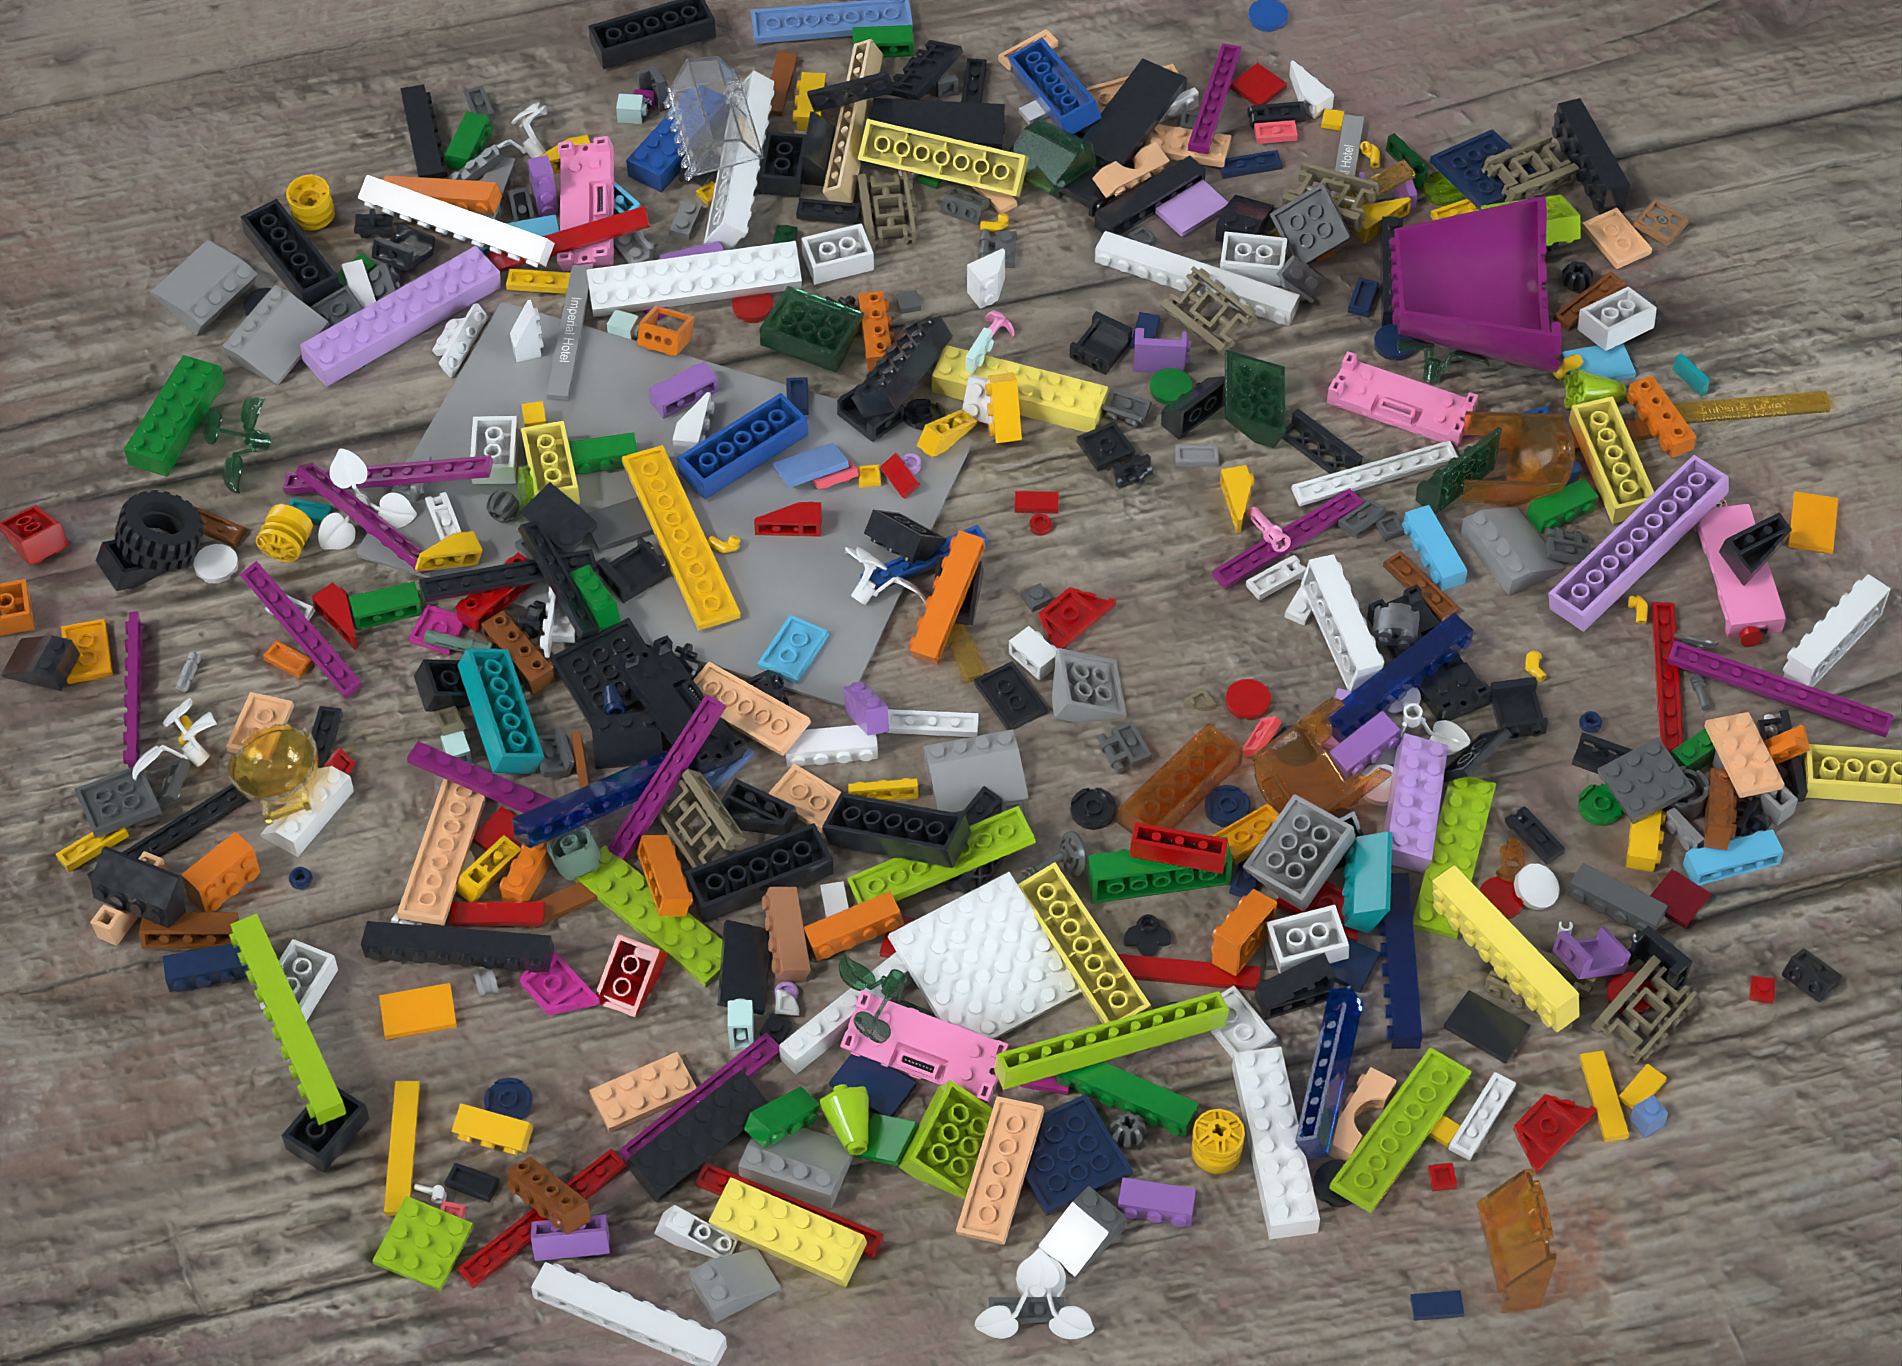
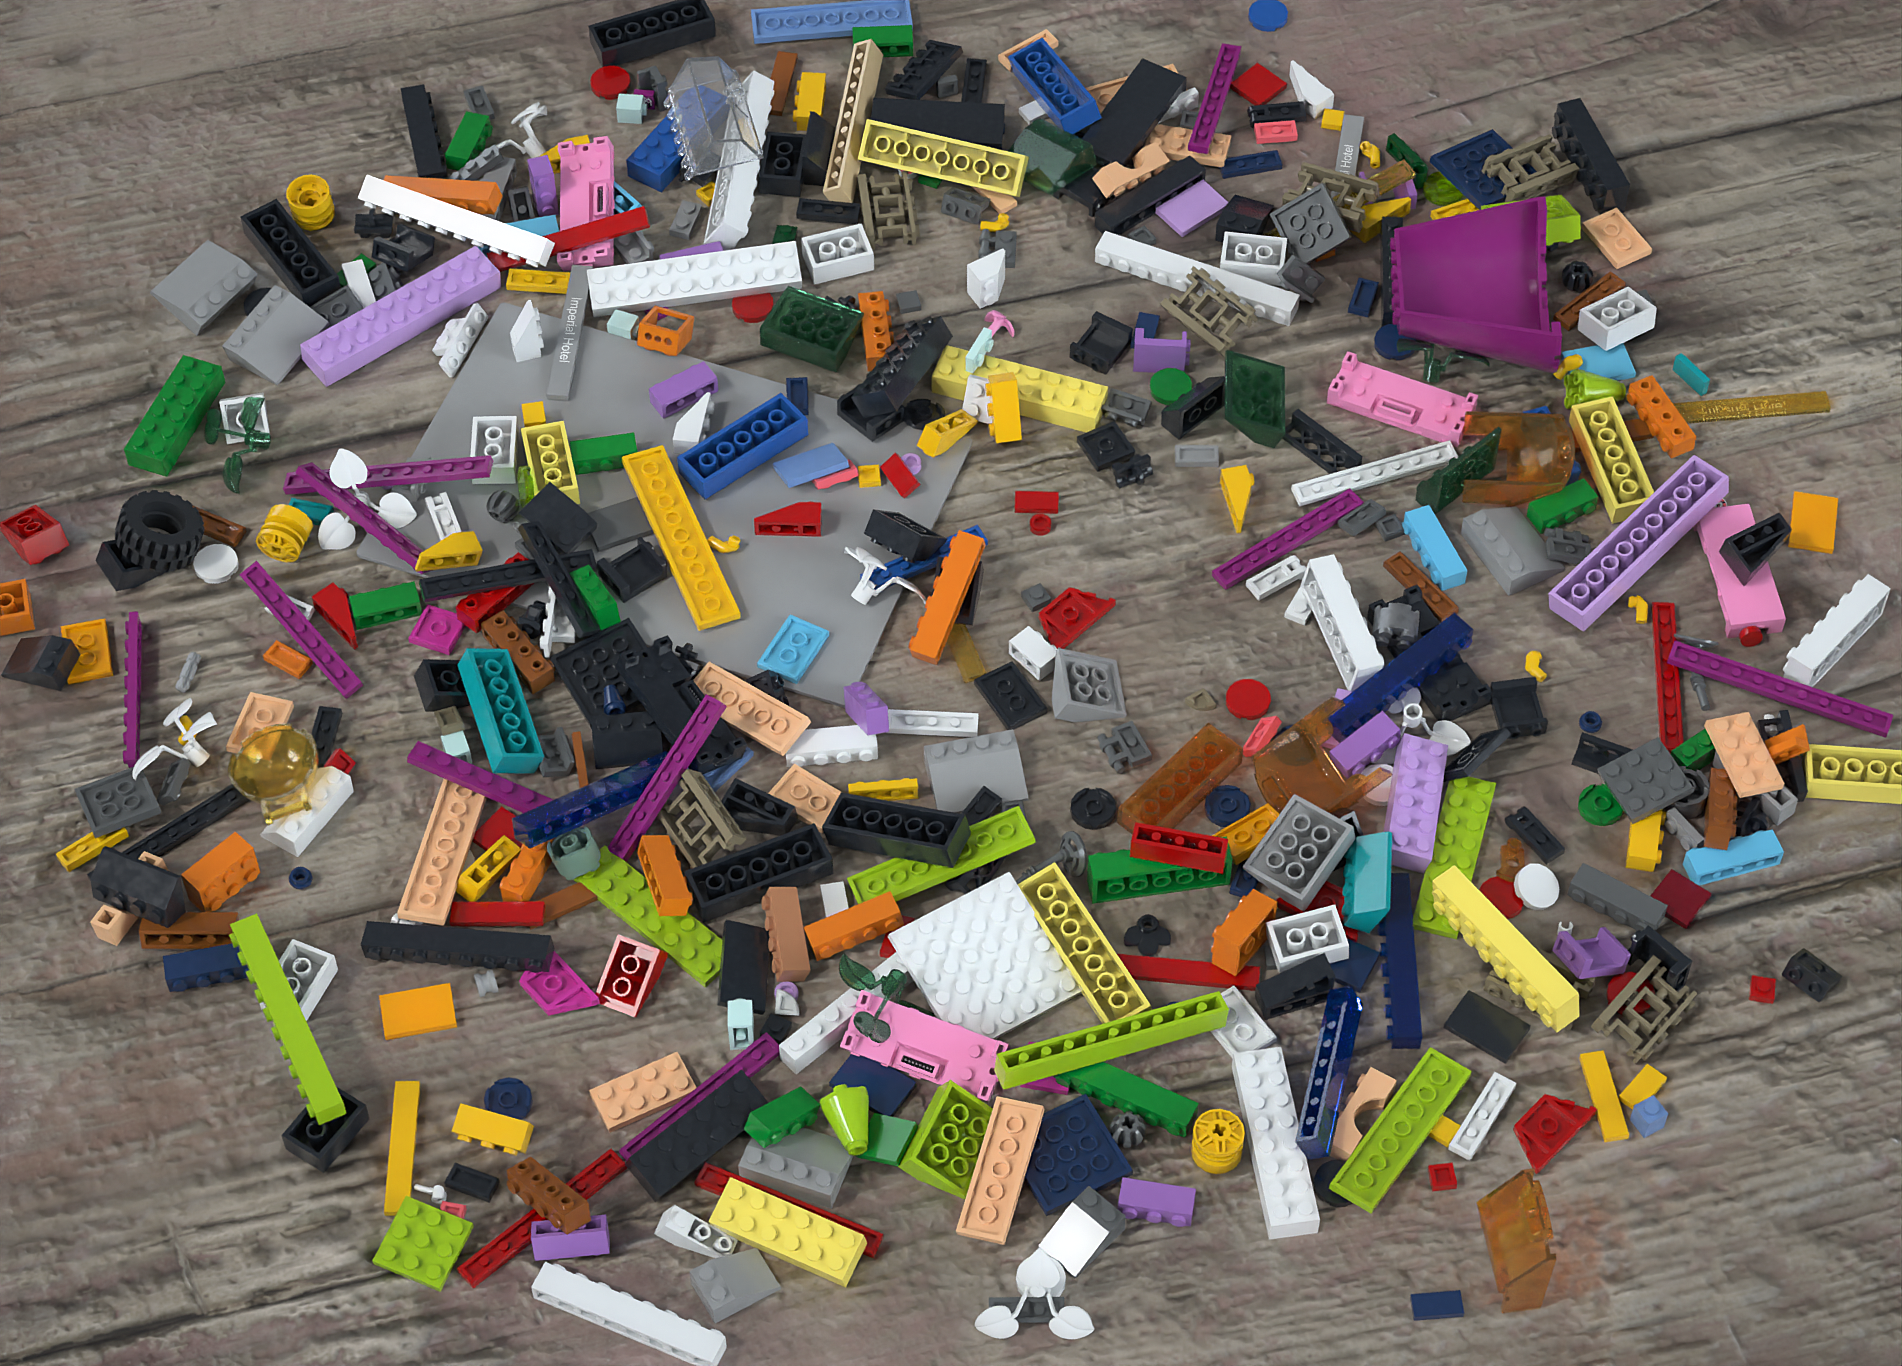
sand green pin [424,629,494,653] -> none
black fence [807,71,893,112] -> none
bright pink pin [1247,507,1291,552] -> none
medium nougat piece [1633,199,1689,247] -> none
none -> white slope [219,393,270,444]
none -> red tile [590,66,631,100]

